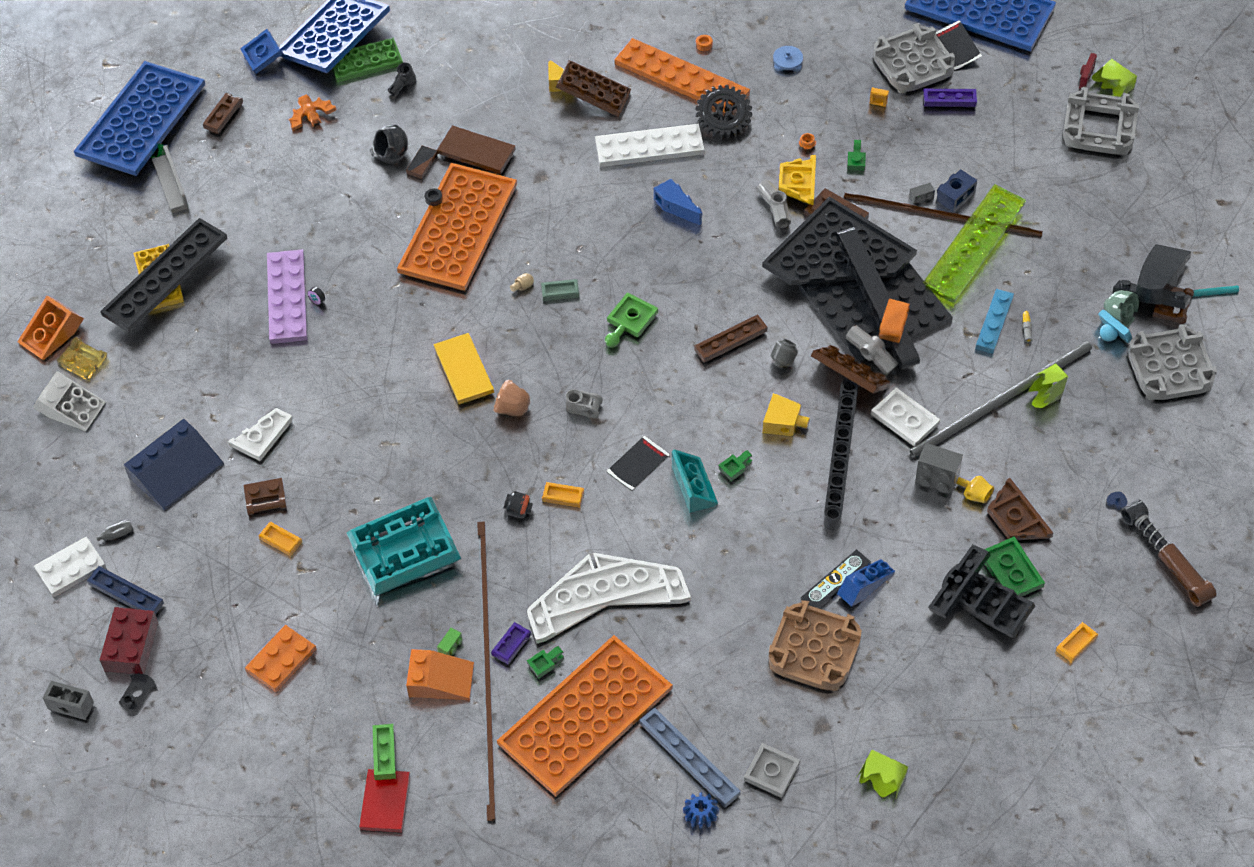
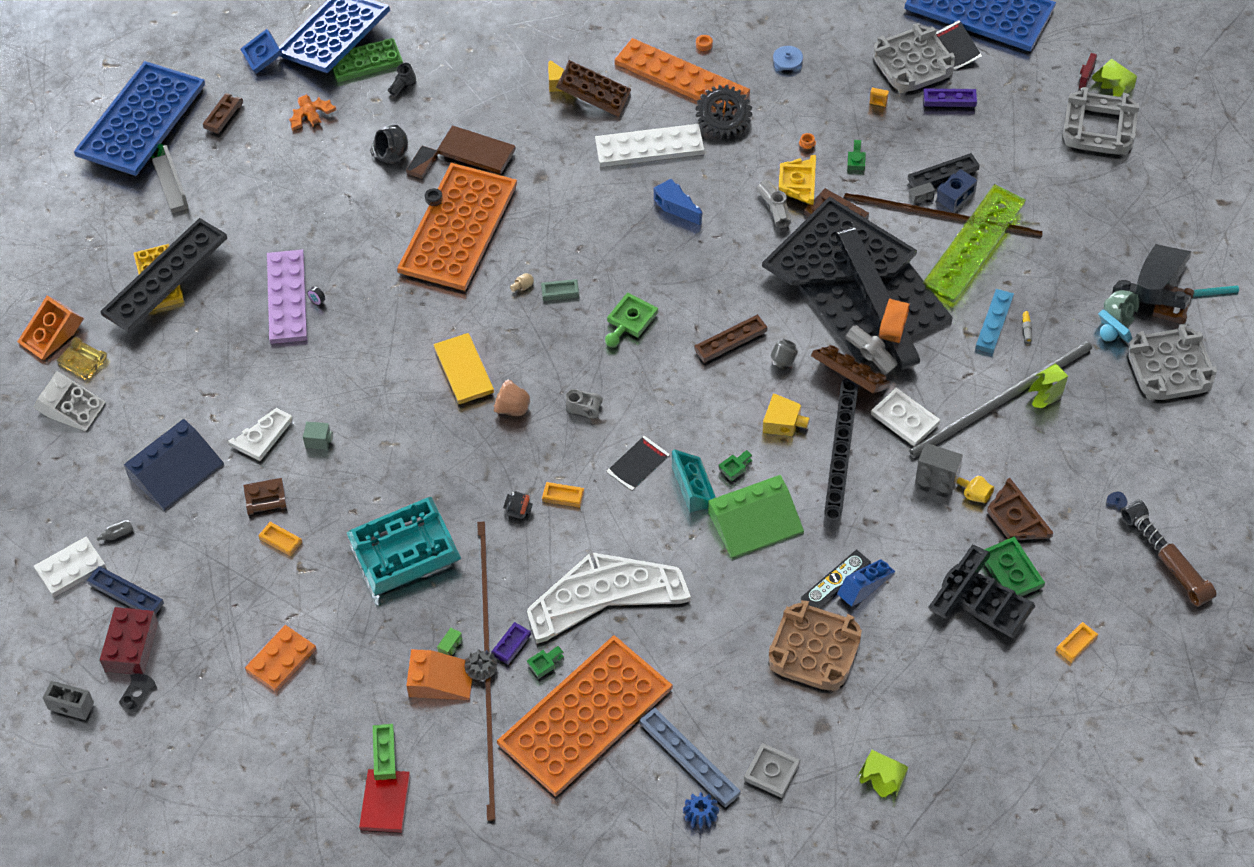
none -> sand green brick [303,421,333,450]
none -> dark grey gear [464,649,497,680]
none -> bright green slope [708,475,804,559]
none -> black plate [907,153,980,188]

